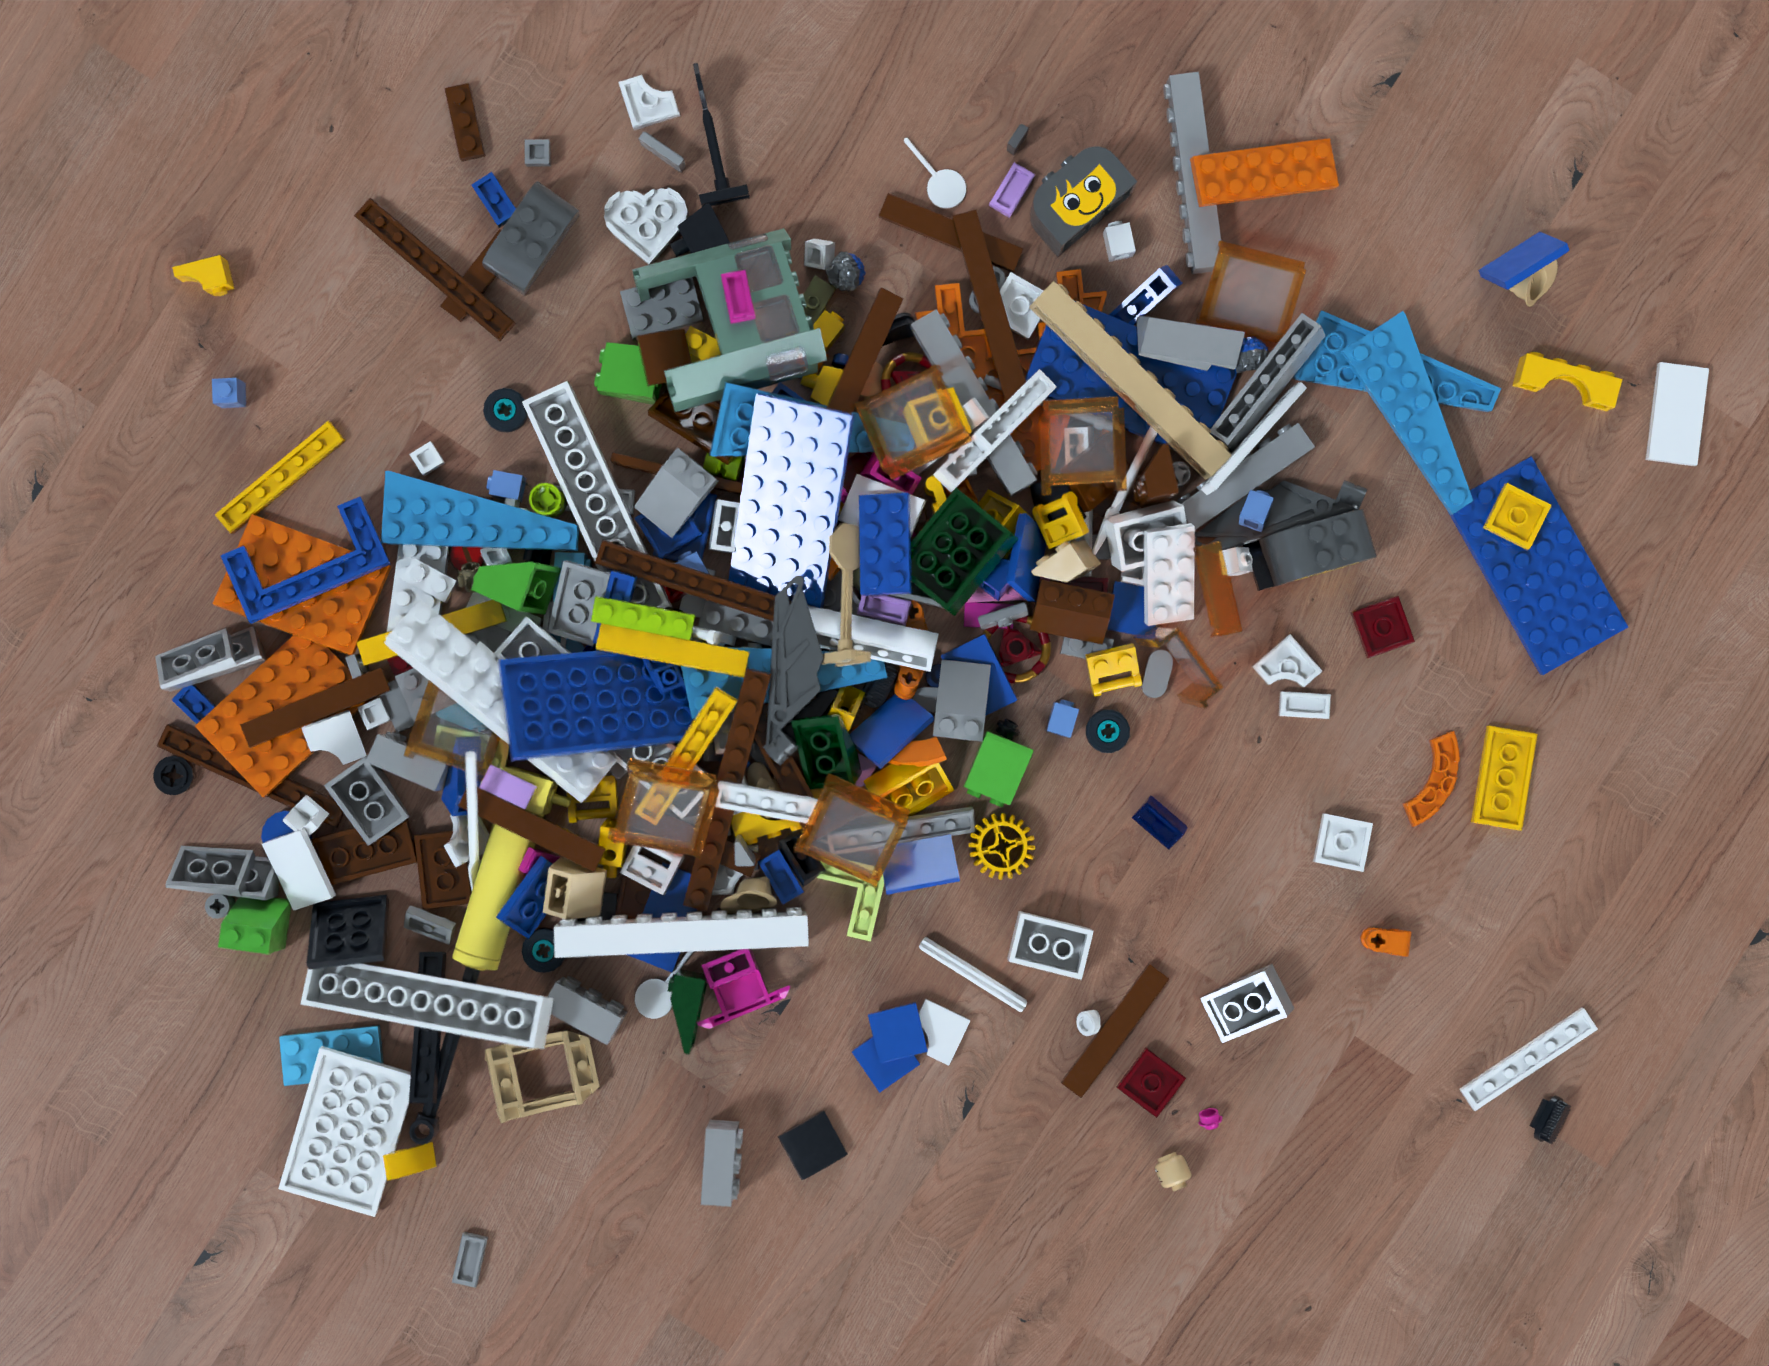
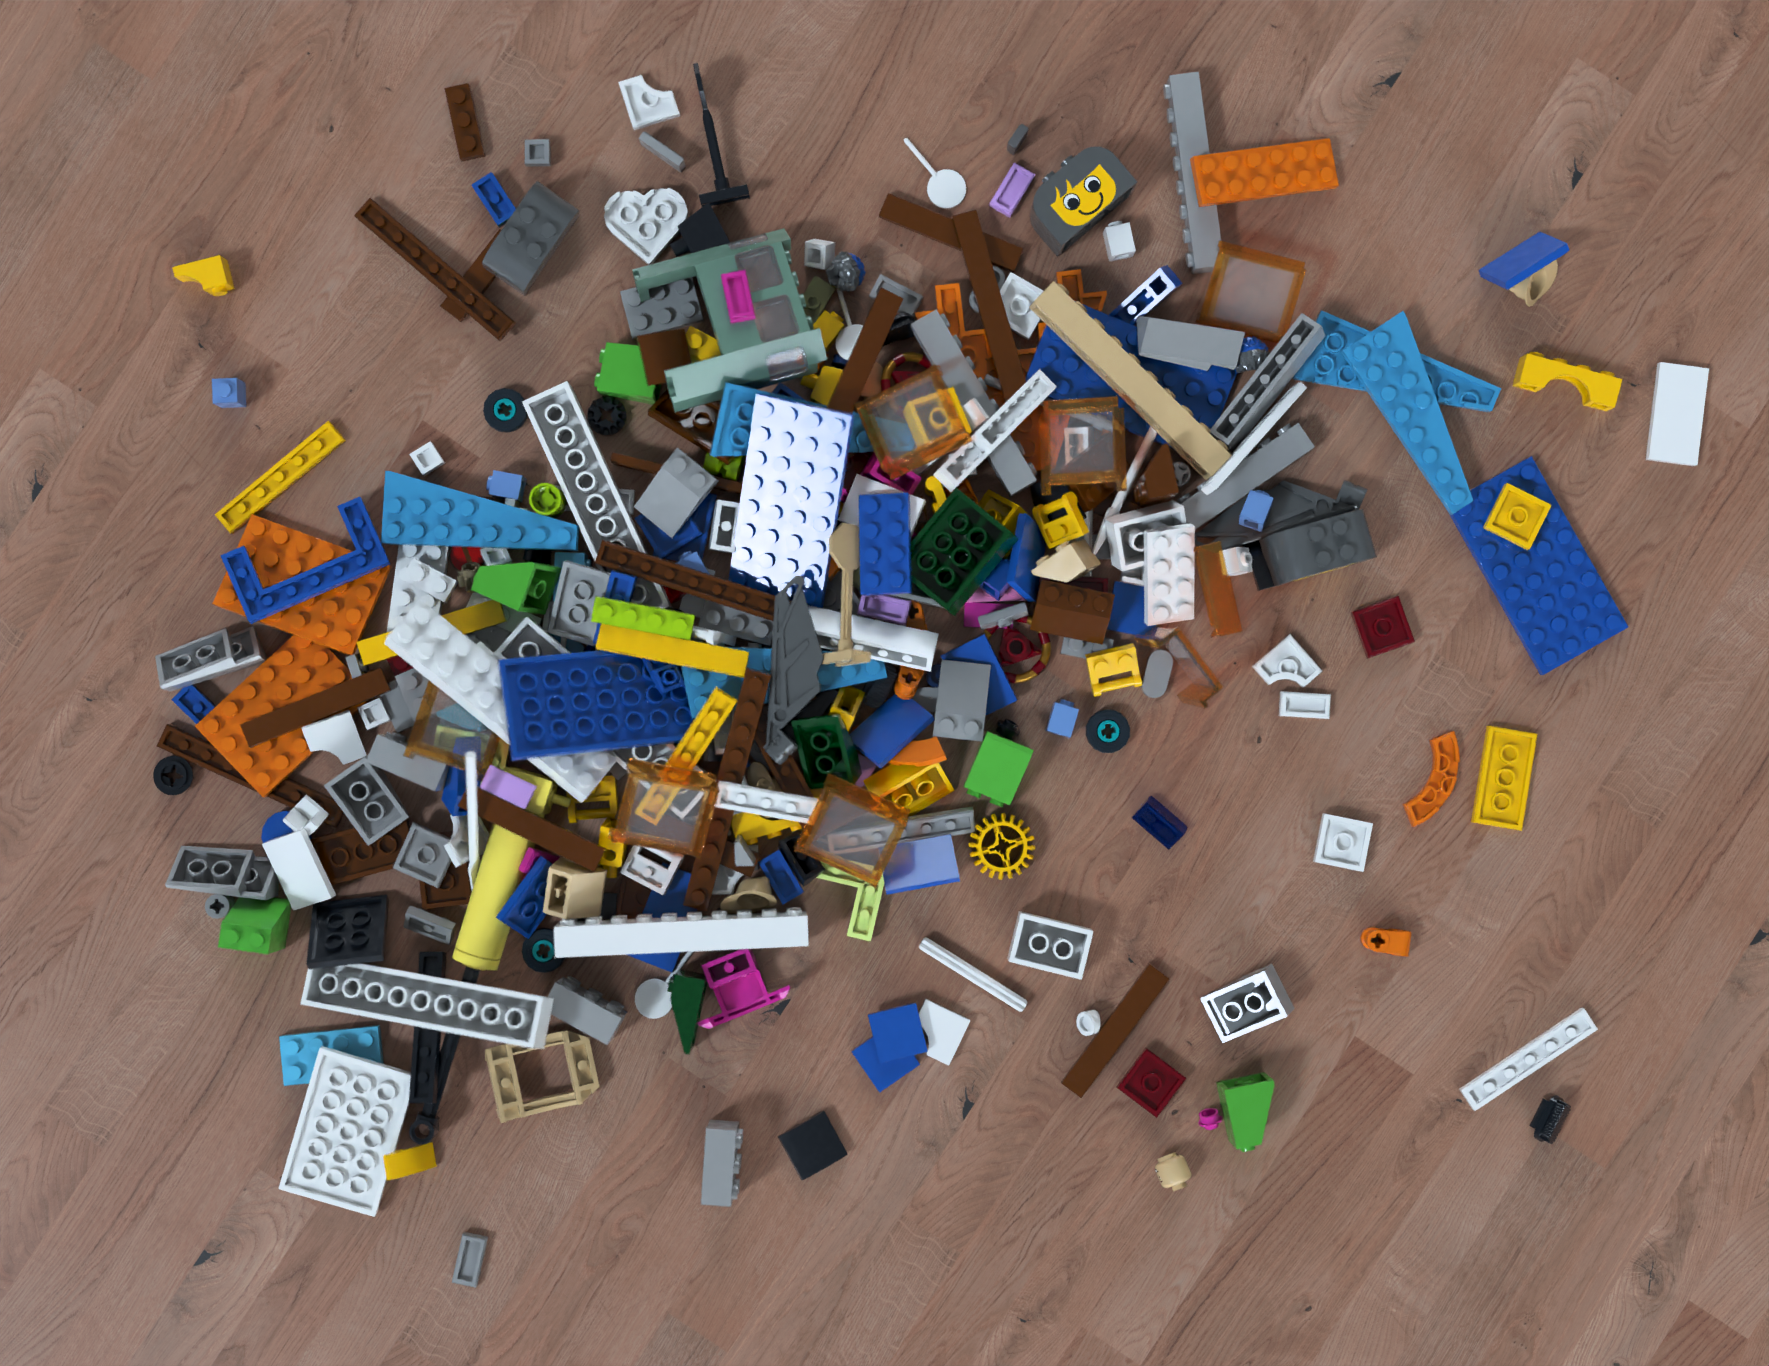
none -> light grey tile [393,822,452,888]
none -> black gear [587,396,627,435]
none -> white piece [835,289,863,360]
none -> light grey tile [869,274,924,317]
none -> bright green slope [1216,1072,1274,1152]

